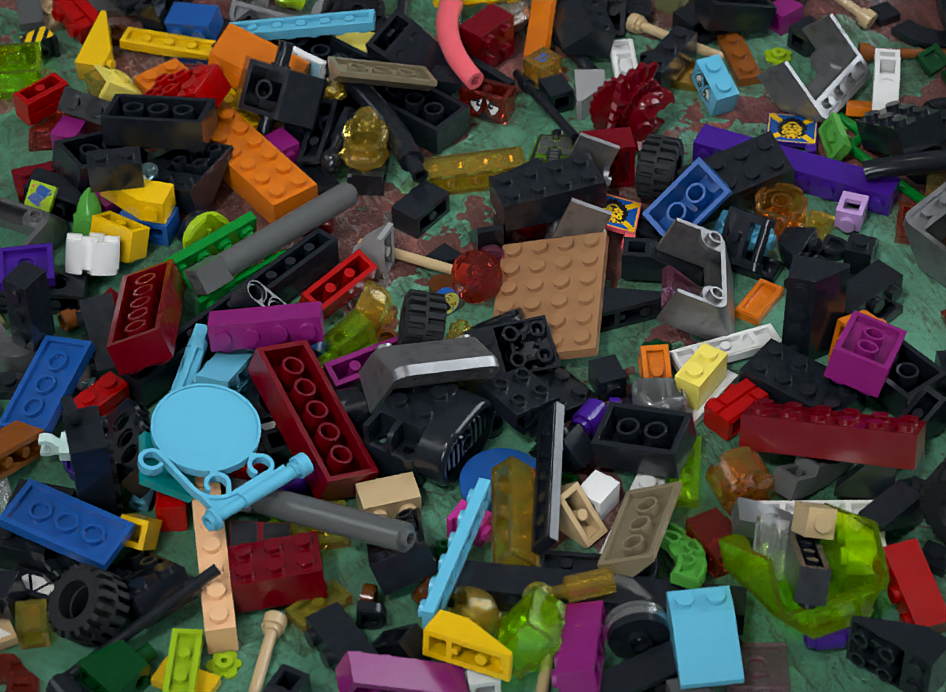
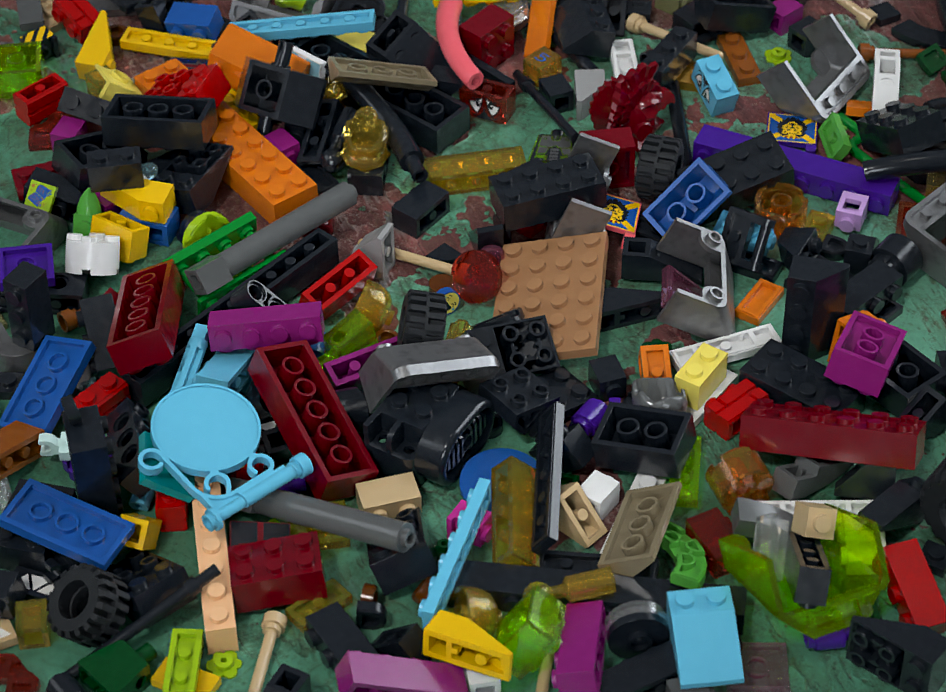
none -> black axle [668,79,693,168]
none -> black piece [868,233,923,286]

